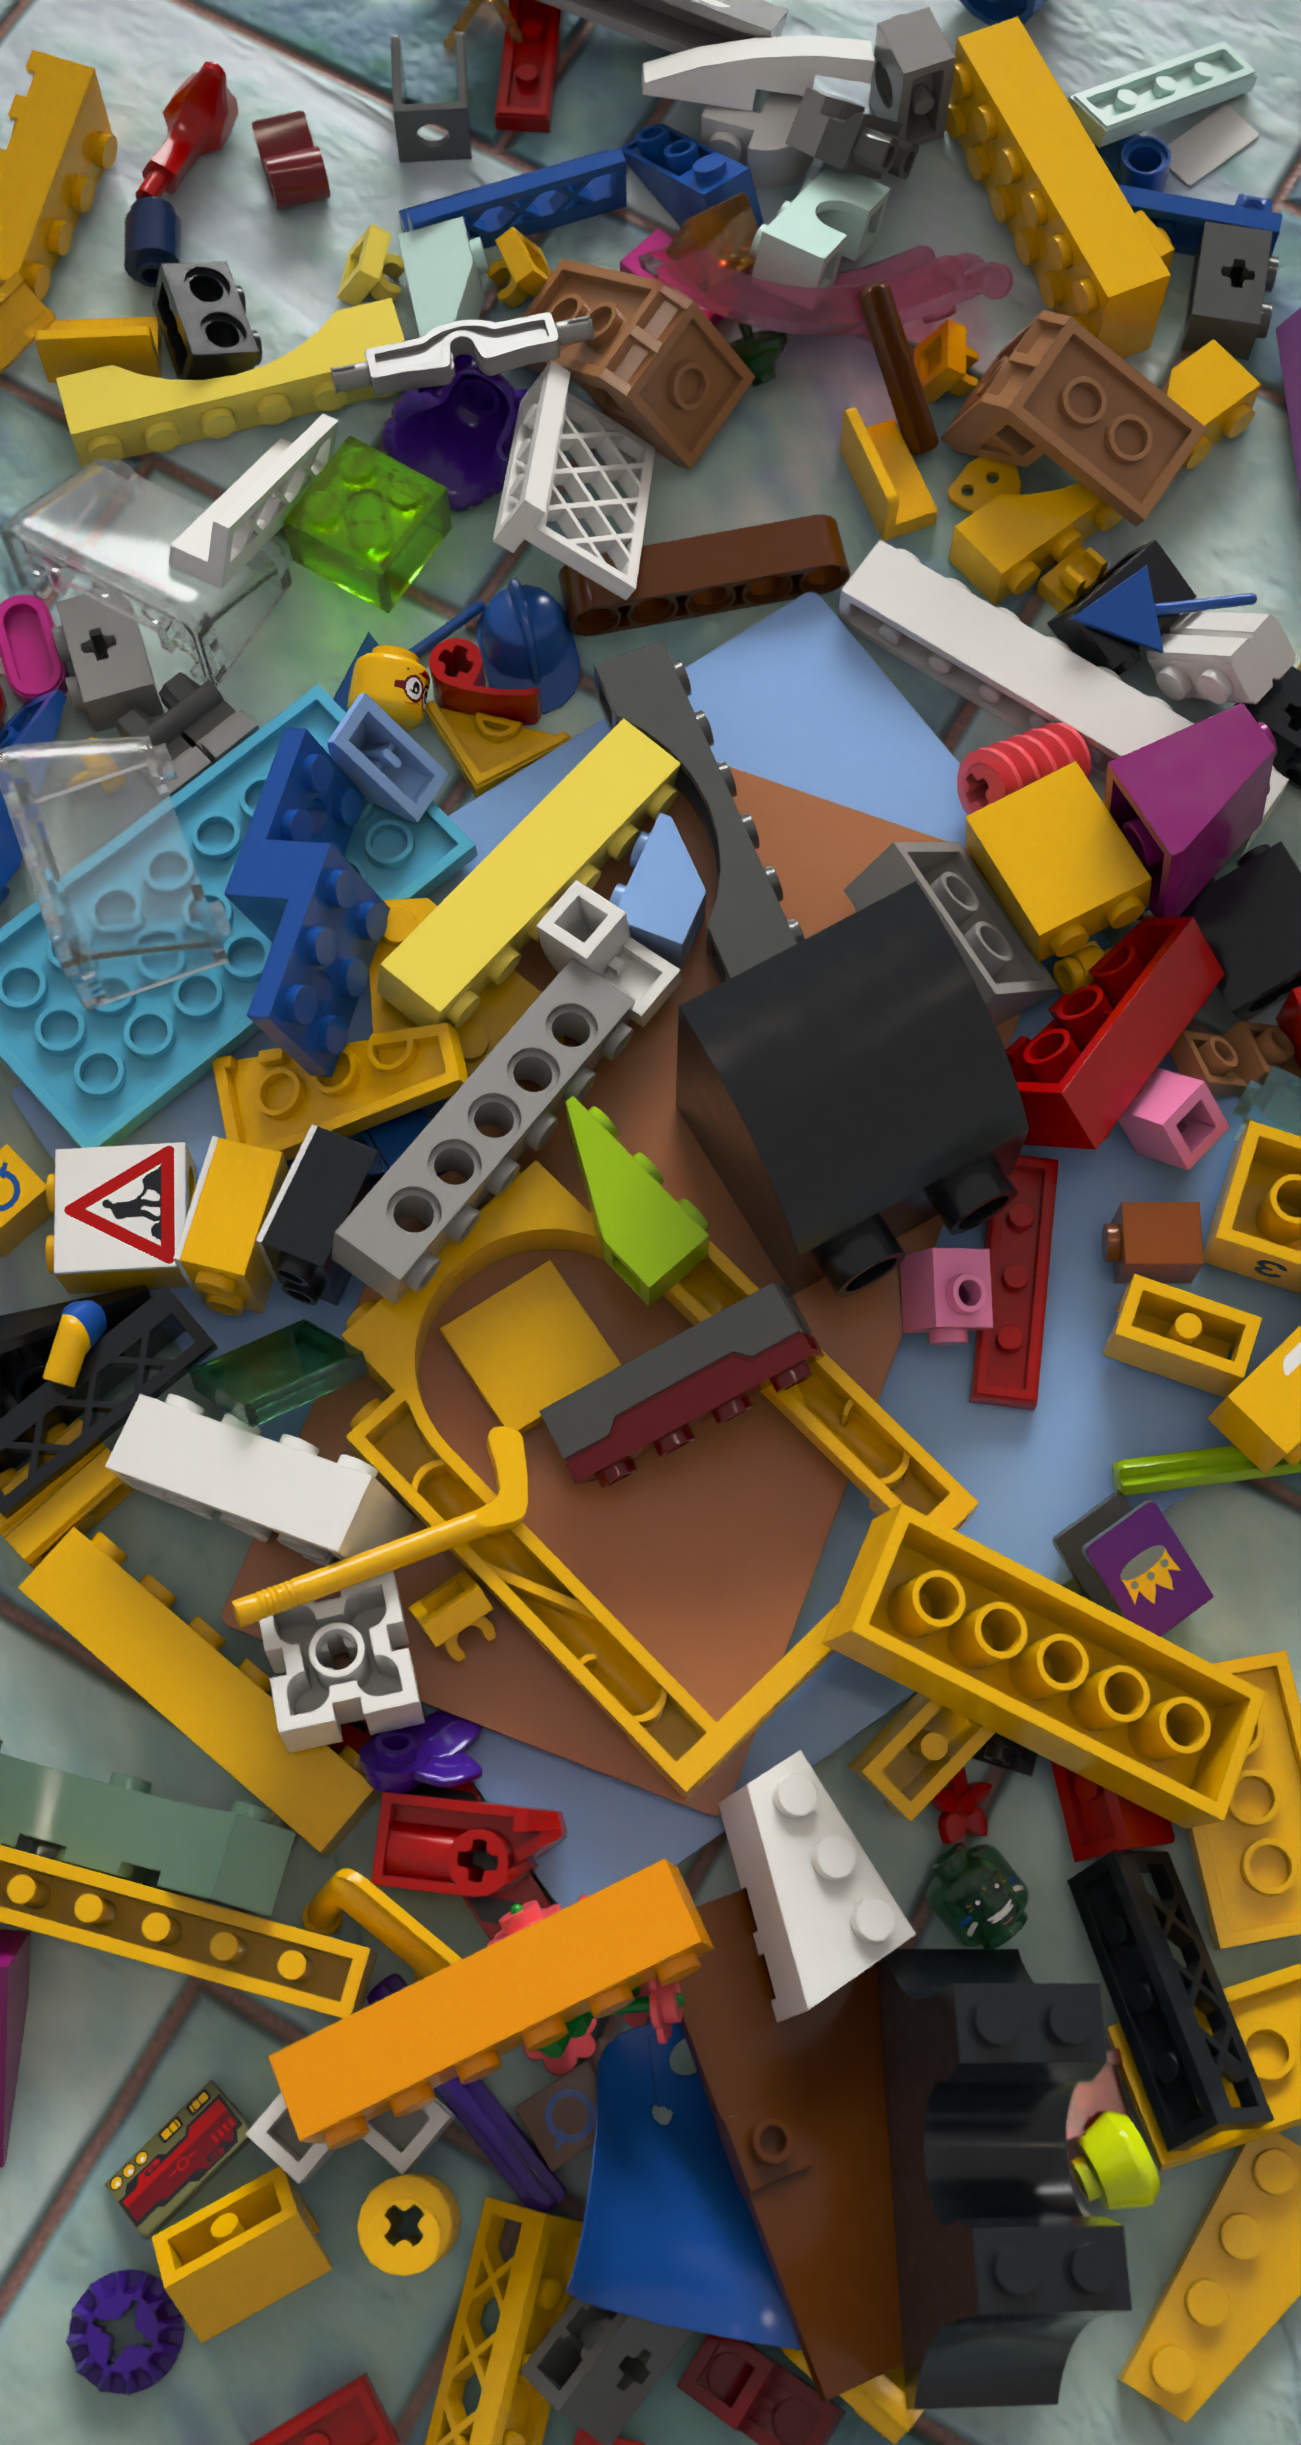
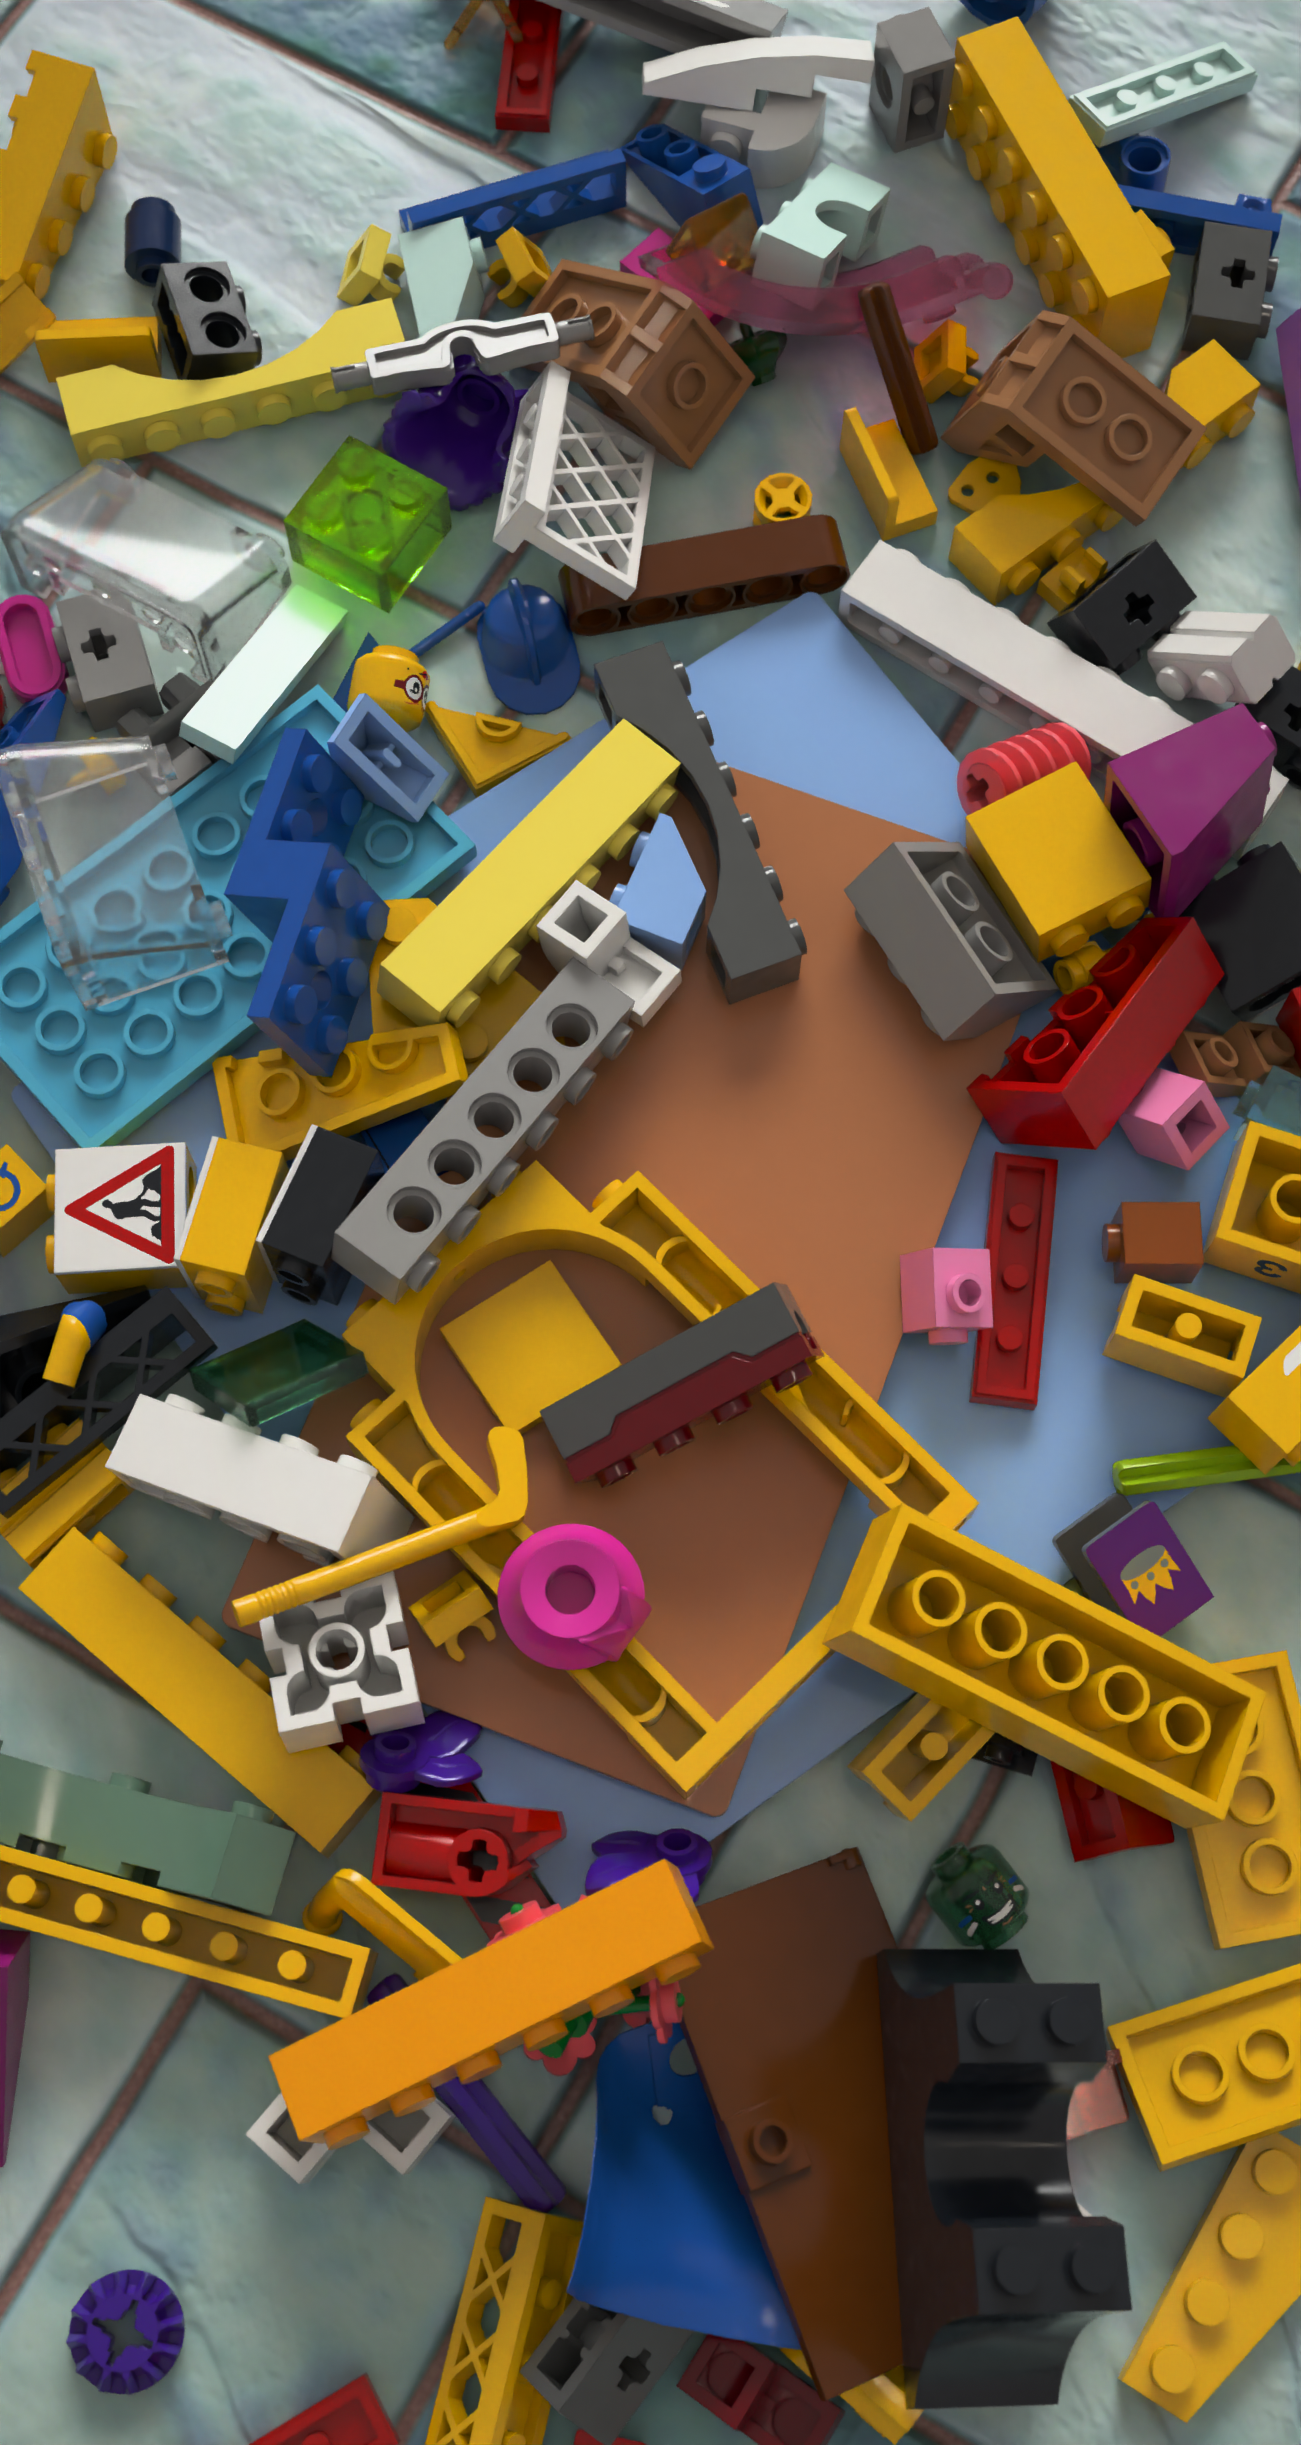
slope [104,2080,253,2240] -> none
red animal [135,62,239,200] -> none
yellow brick [152,2166,333,2344] -> none
white fence [168,414,339,589] -> none
dark red panel [252,110,331,210] -> none
yellow piece [357,2173,461,2276] -> none
dark grey piece [391,32,472,162] -> none
red panel [429,638,542,726] -> none
reddish brown brick [515,2060,597,2172] -> none
lime slope [566,1096,709,1307] -> none
black brick [676,881,1029,1297] -> none
white wedge [718,1750,916,2023] -> none
dark grey hips [785,87,919,179] -> none
red plant [930,1766,993,1844] -> none
black fence [1067,1850,1274,2152] -> none
neon yellow cone [1069,2111,1161,2210] -> none
blue piece [1070,565,1257,654] -> none
white sticker [1167,105,1259,186] -> none
none -> light aqua tile [179,584,348,764]
none -> dark pink piece [497,1524,652,1670]
none -> dark purple plate [585,1828,713,1903]
none -> yellow wheel [753,473,812,526]

